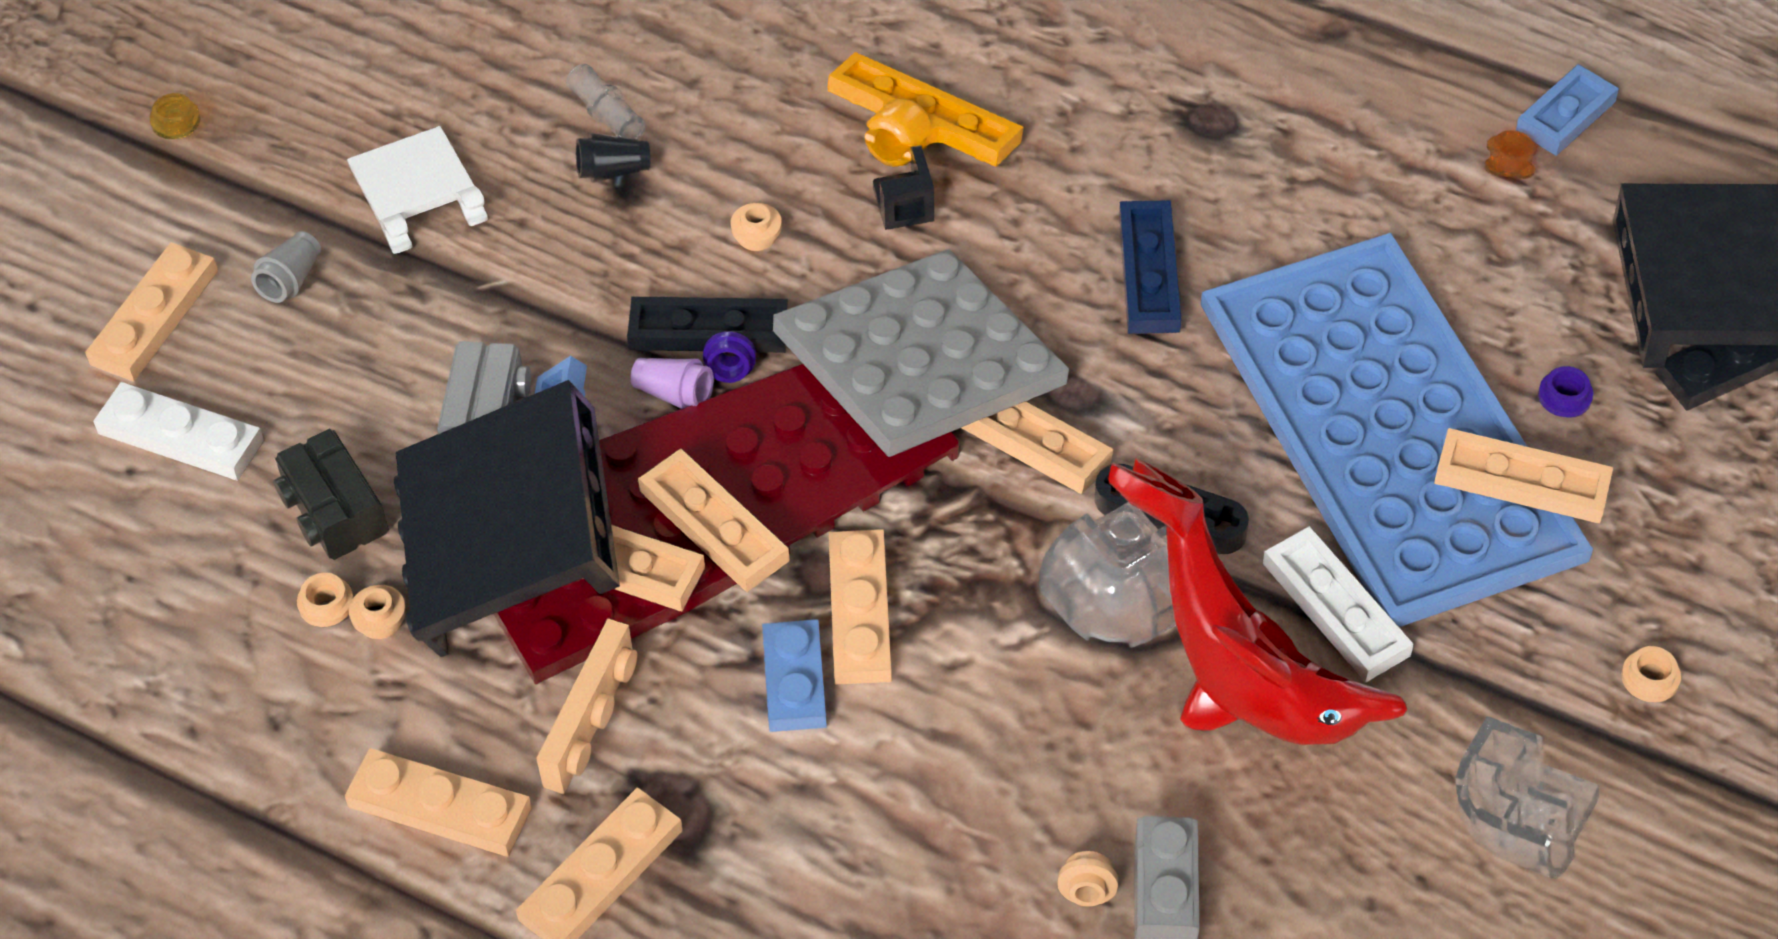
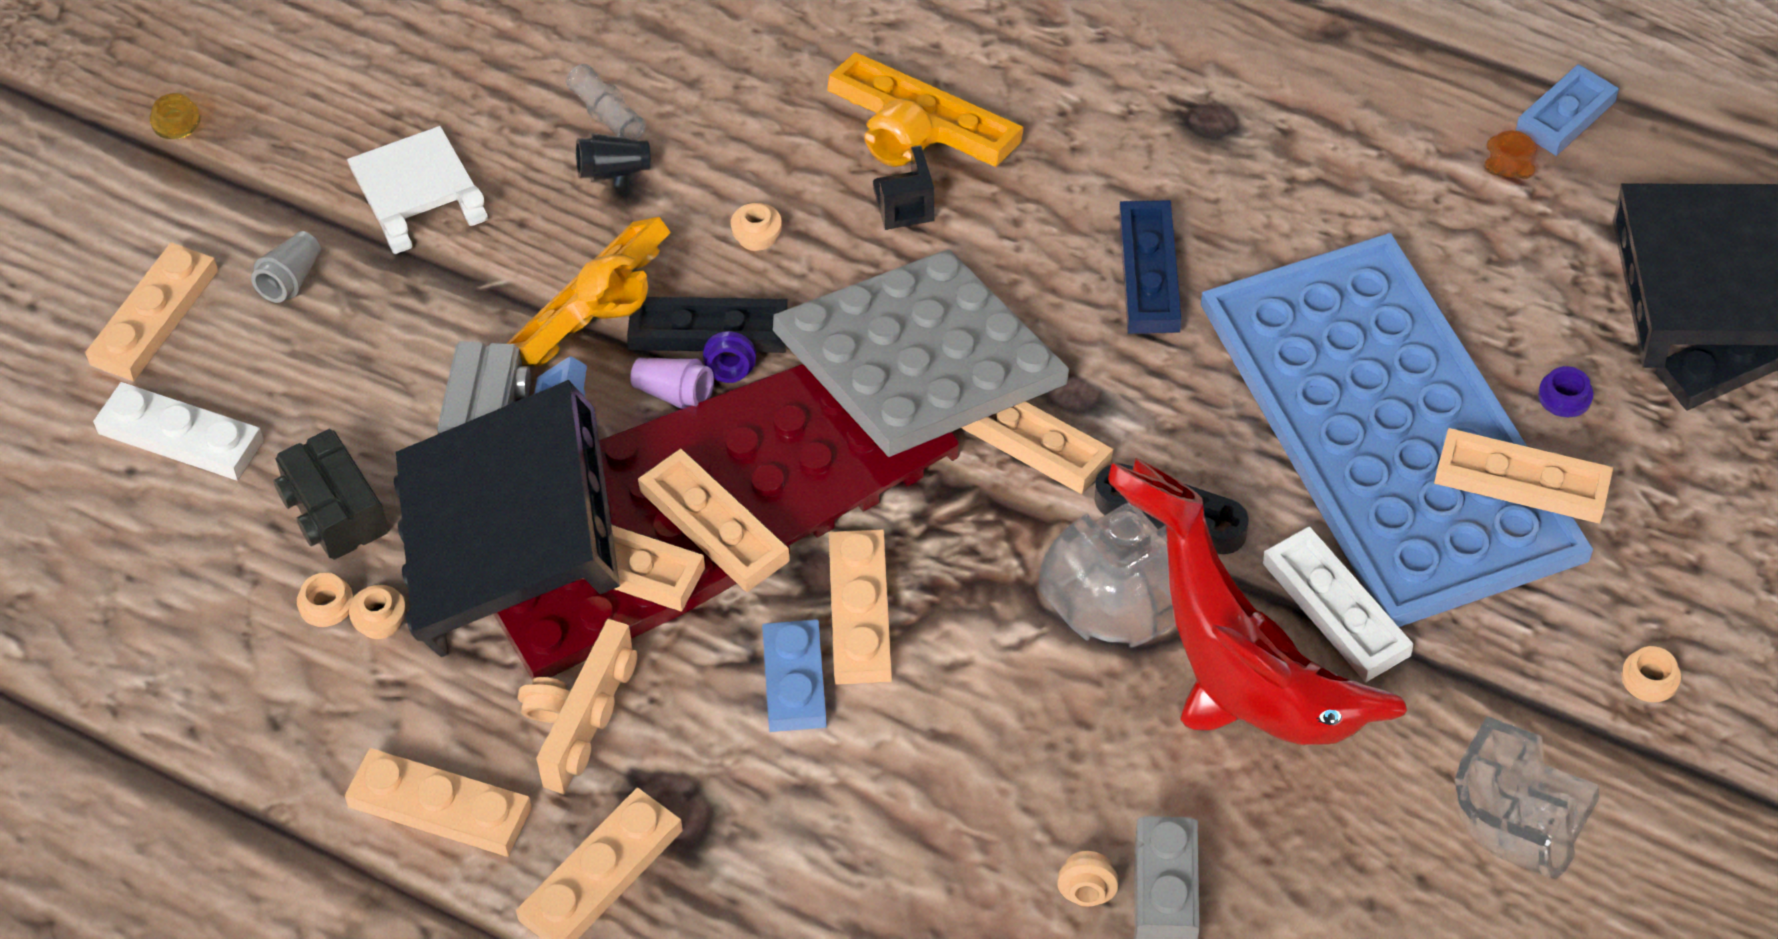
none -> light orange plate [506,217,671,367]
none -> light nougat plate [518,677,570,723]

